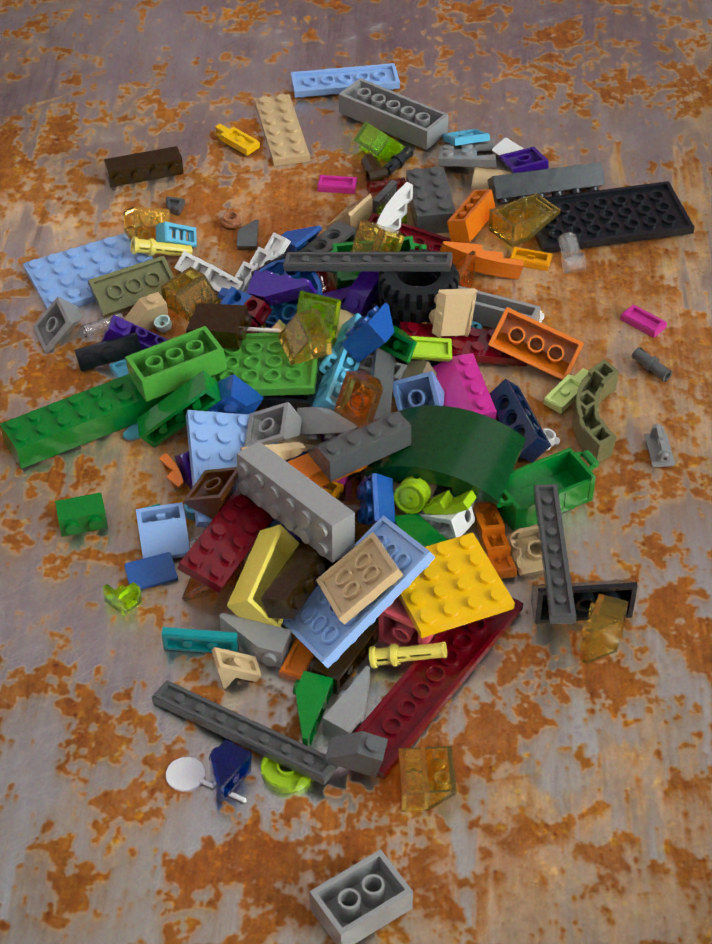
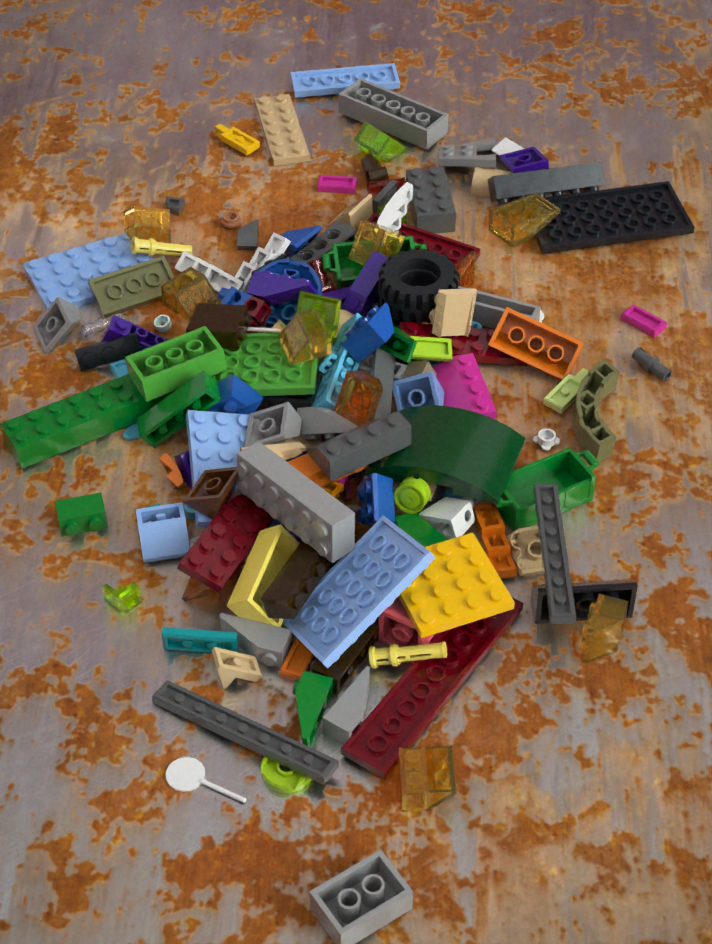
dark brown brick [104,146,184,187] -> none
tan slope [124,292,168,330] -> none
blue slope [124,552,178,592] -> none
medium azure slope [156,222,197,248] -> none
clear blue slope [209,739,252,804] -> none
dark grey tile [283,252,453,272] -> none
tan plate [316,532,403,625] -> none
dark grey slope [324,731,388,778] -> none
black pin [382,146,414,176] -> none
lime slope [422,490,477,515] -> none
orange slope [440,241,524,279] -> none
medium azure tile [442,129,490,146] -> none
orange brick [447,189,496,243] -> none
dark blue brick [489,378,551,463] -> none
light orange tile [510,247,553,271] -> none
clear piece [558,232,586,274] -> none
light grey hinge [644,424,675,467] -> none

